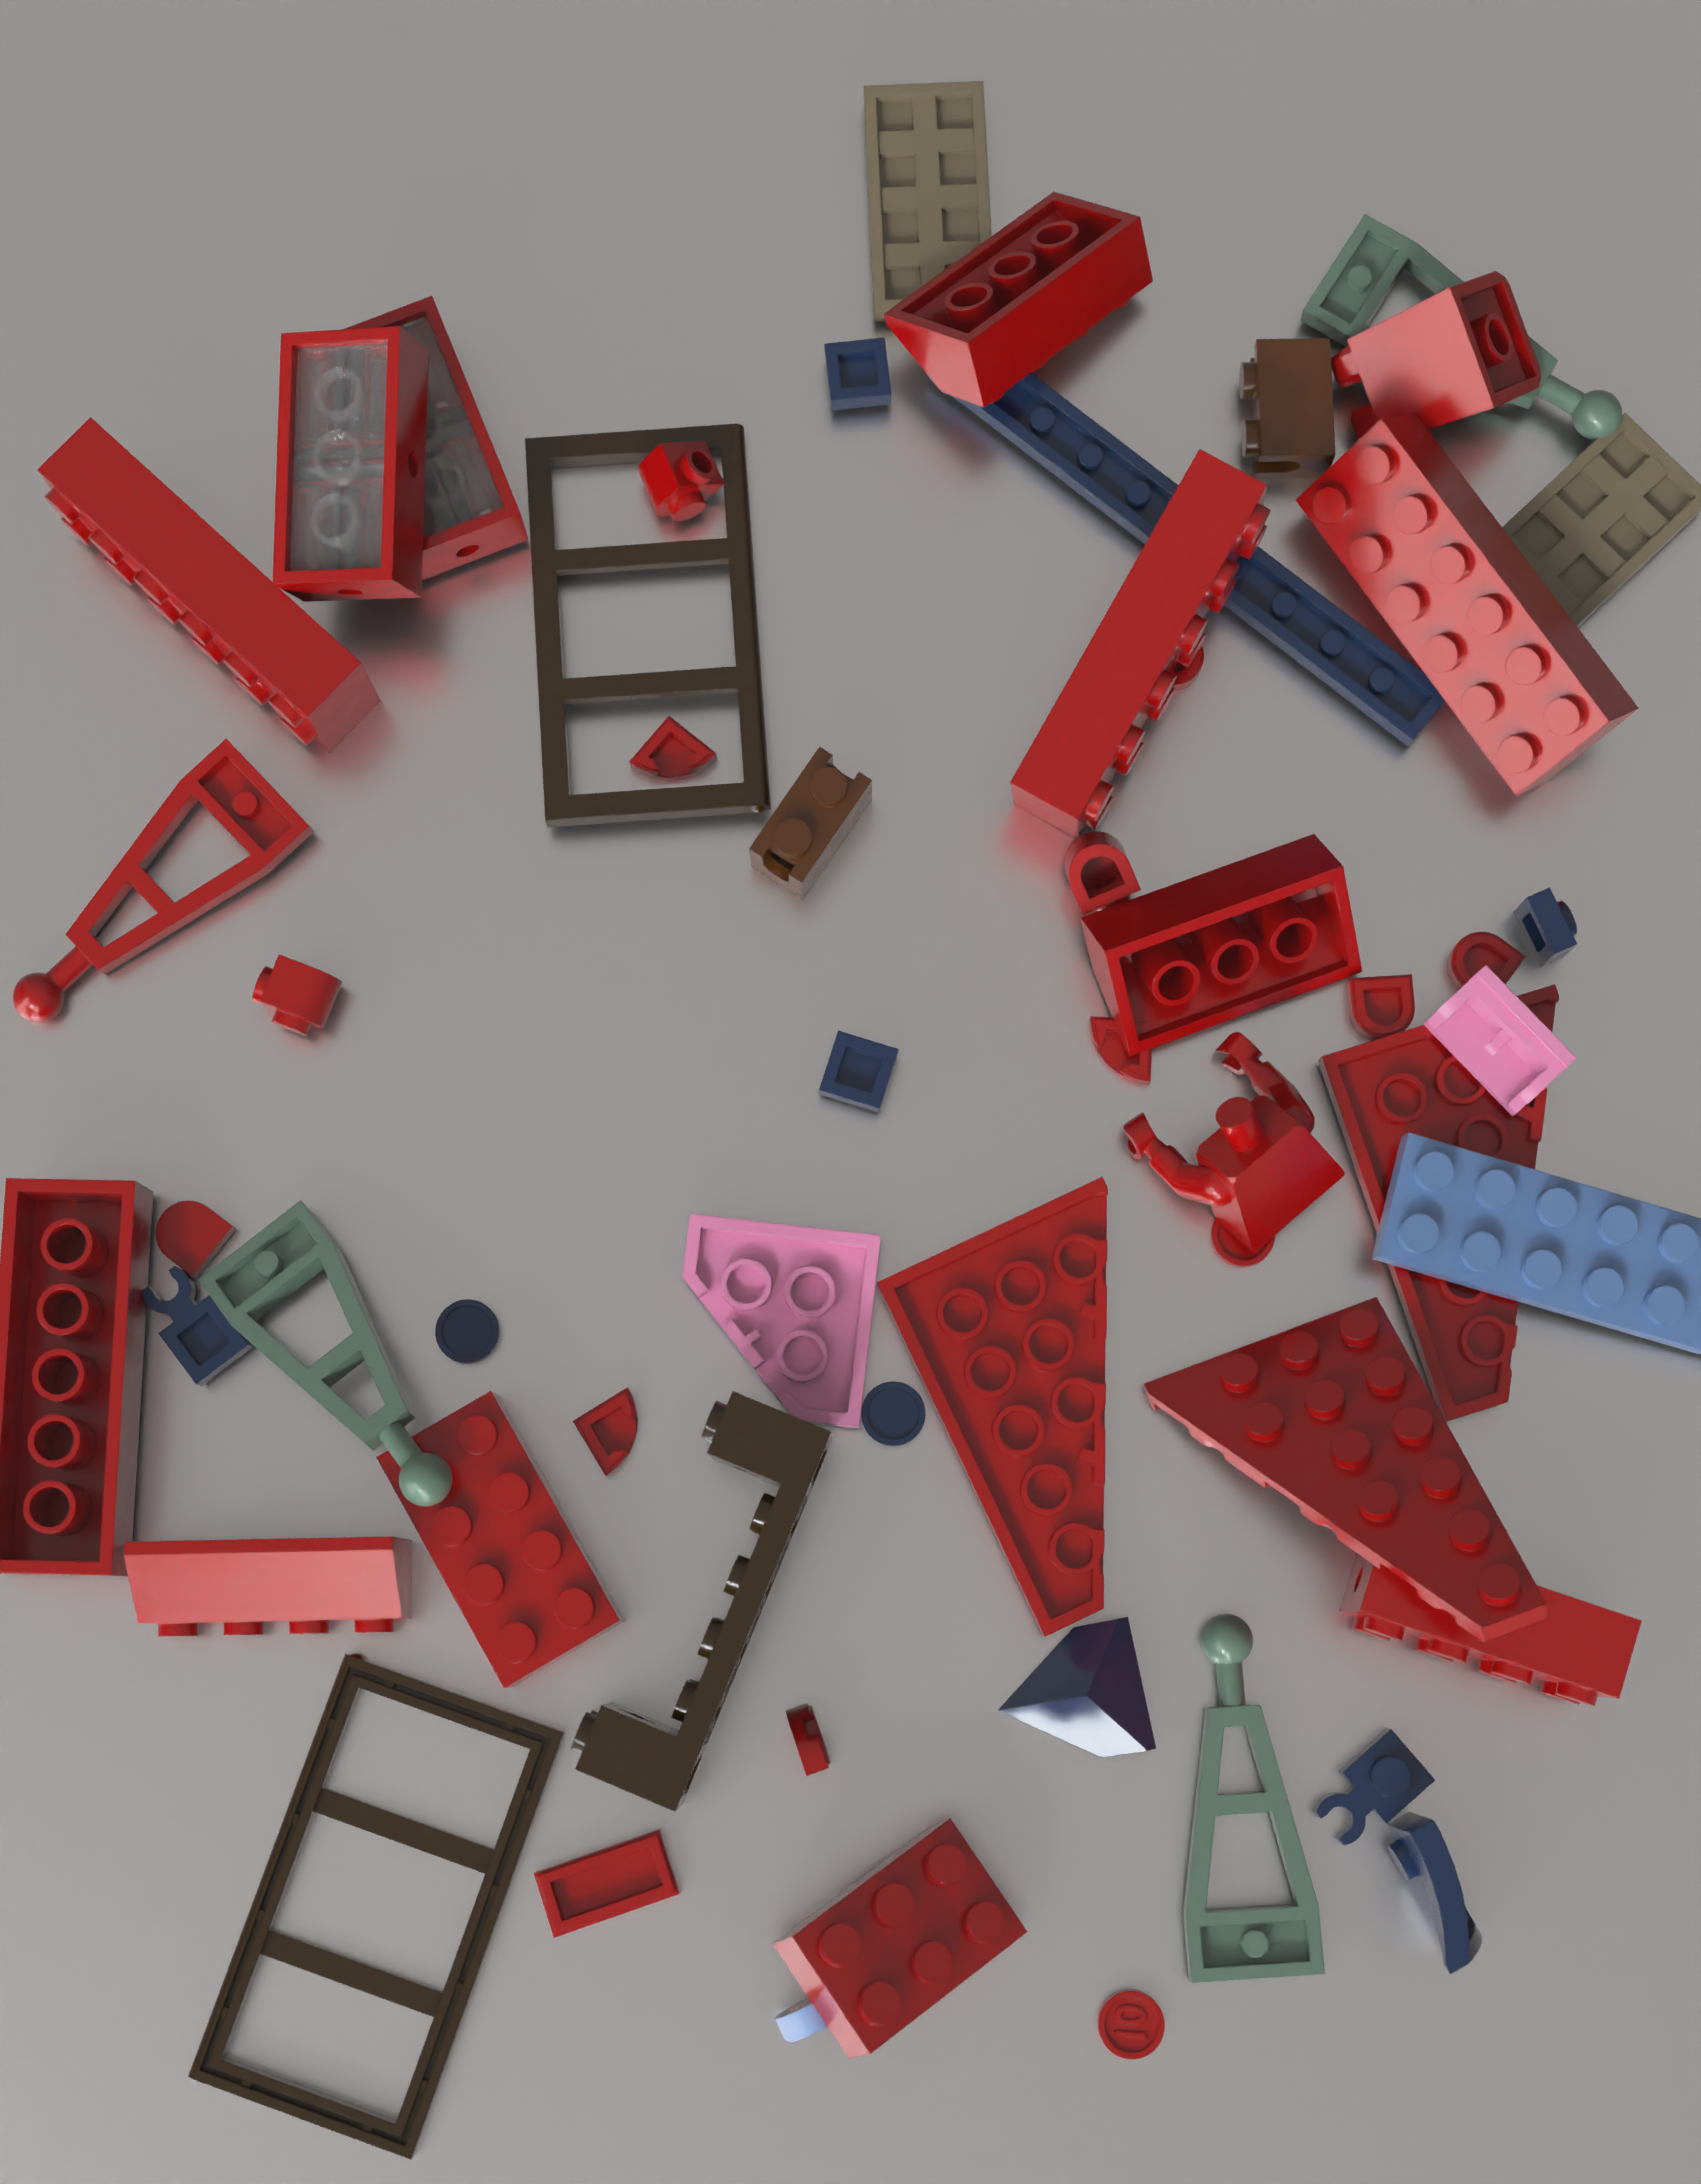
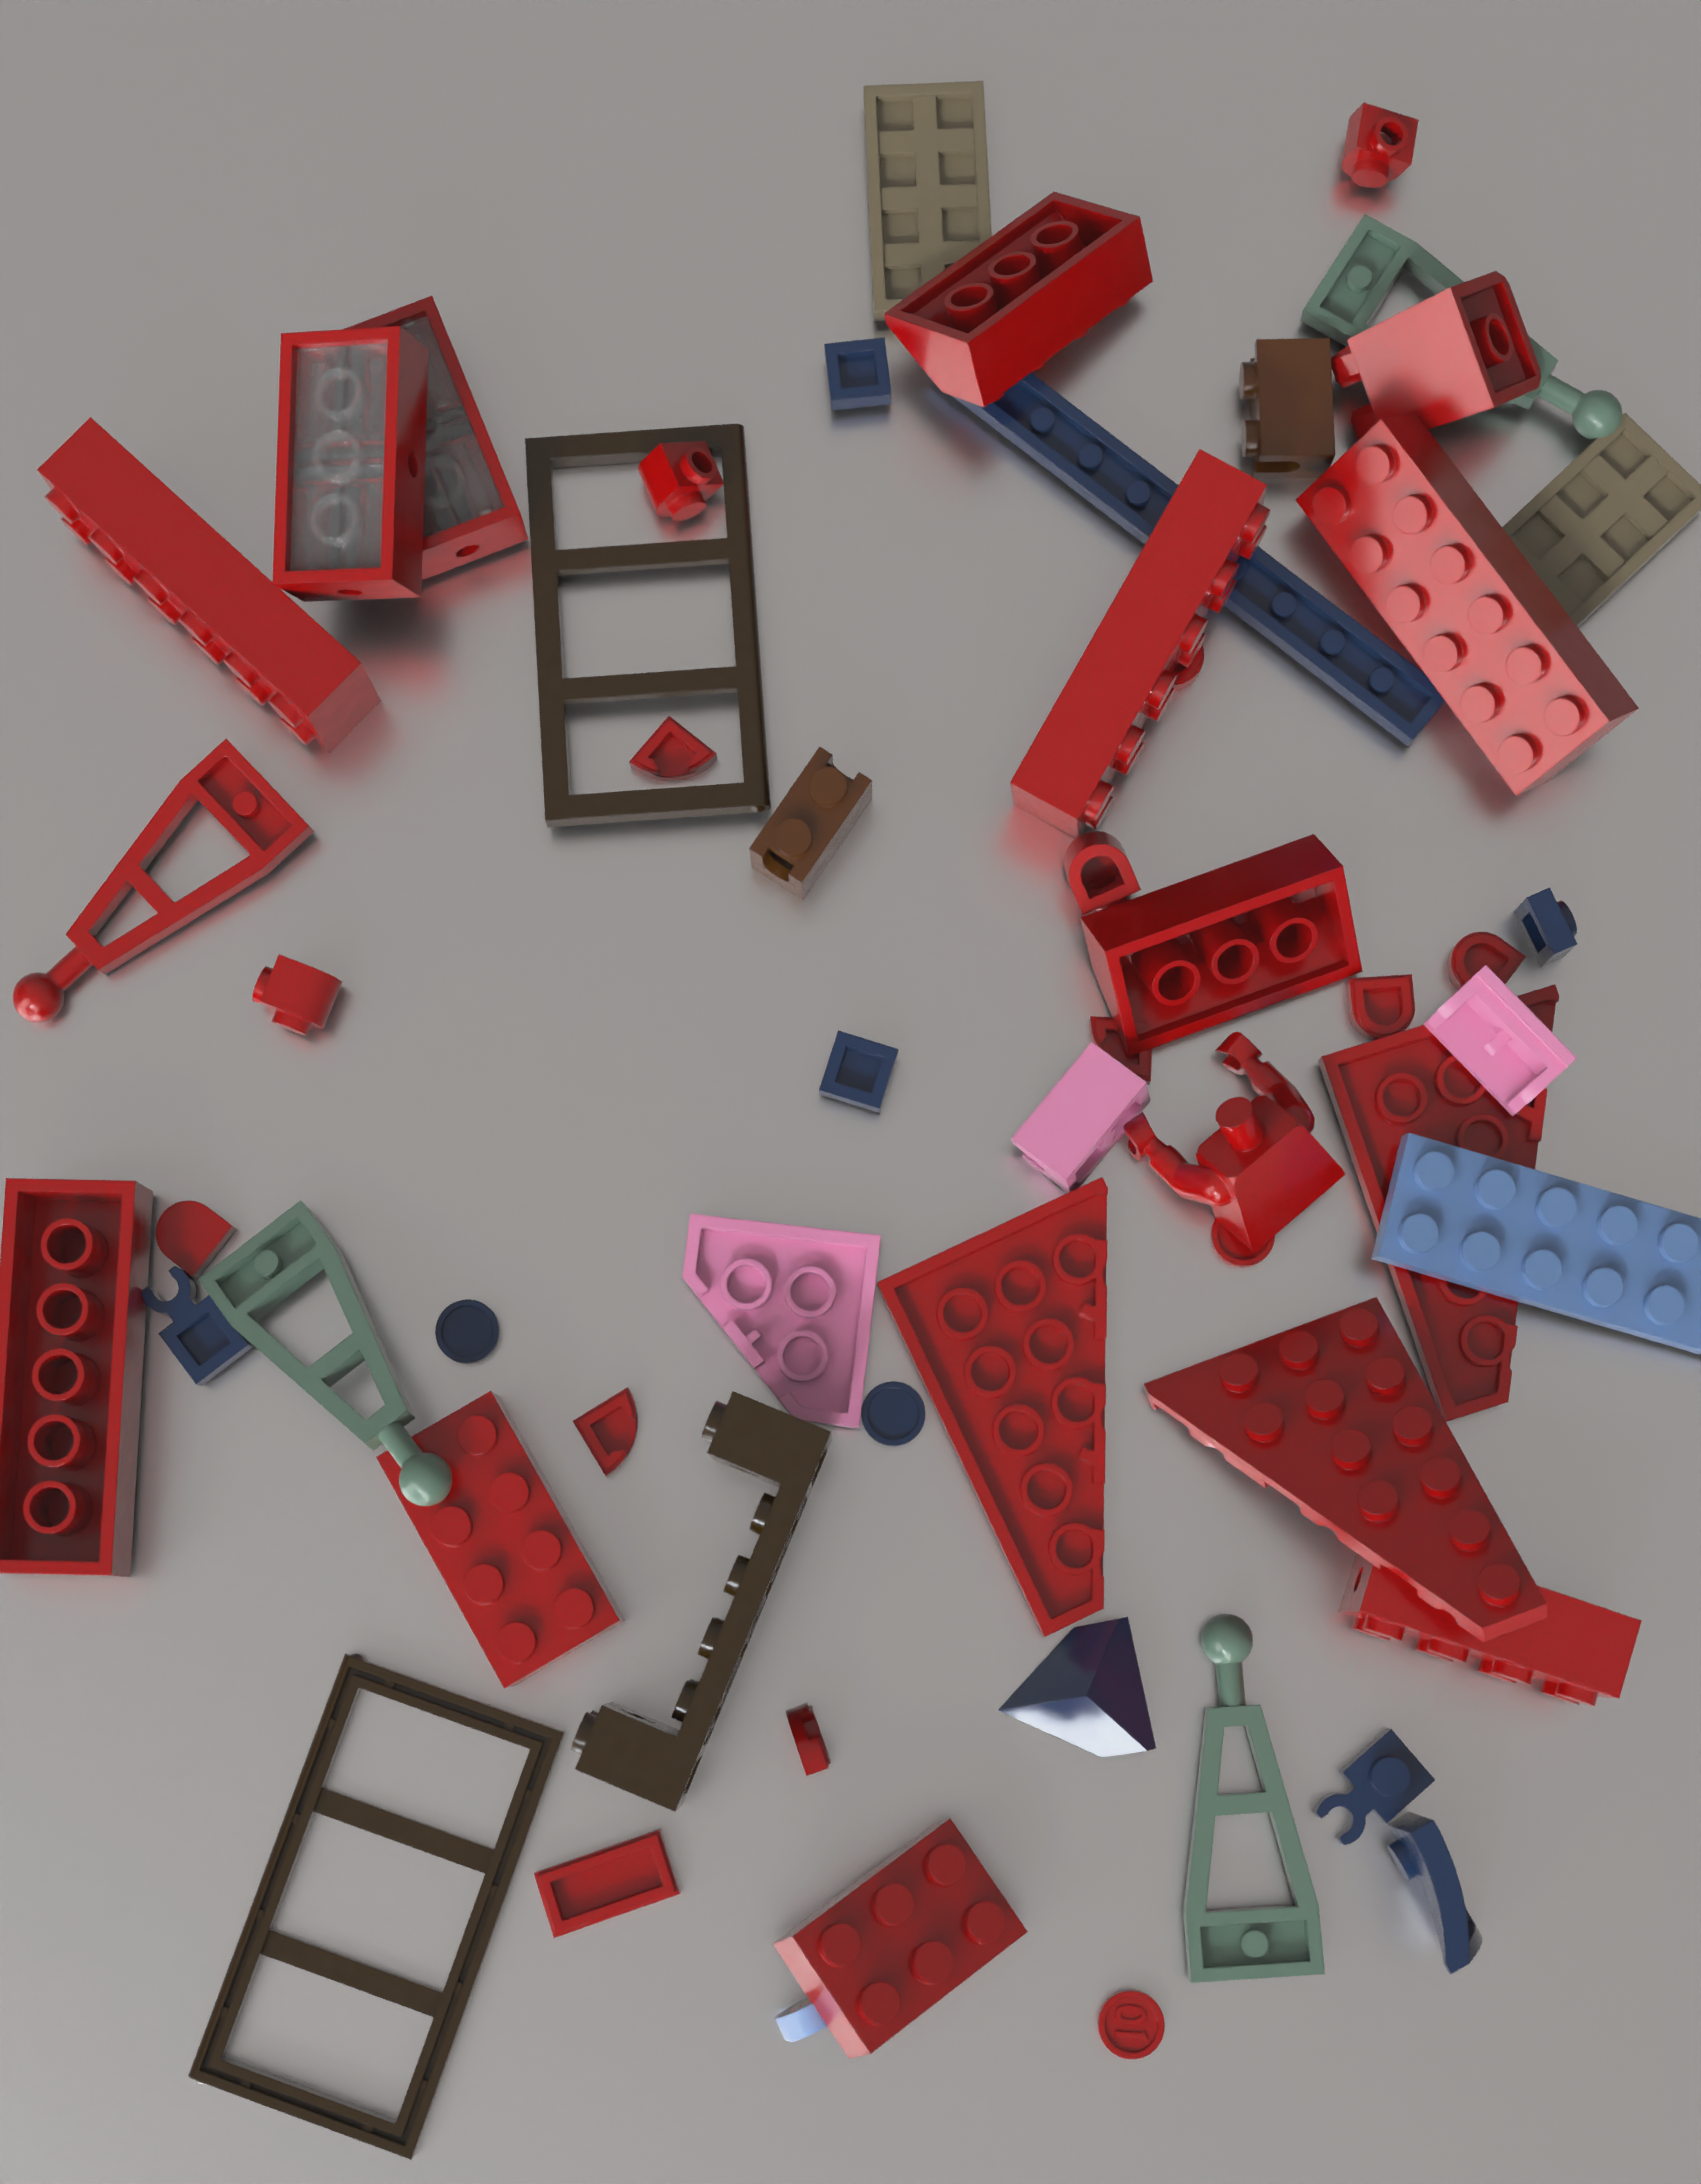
slope [124,1536,412,1637] -> none
none -> bright pink hinge [1011,1042,1151,1193]
none -> red plate [1341,102,1419,188]

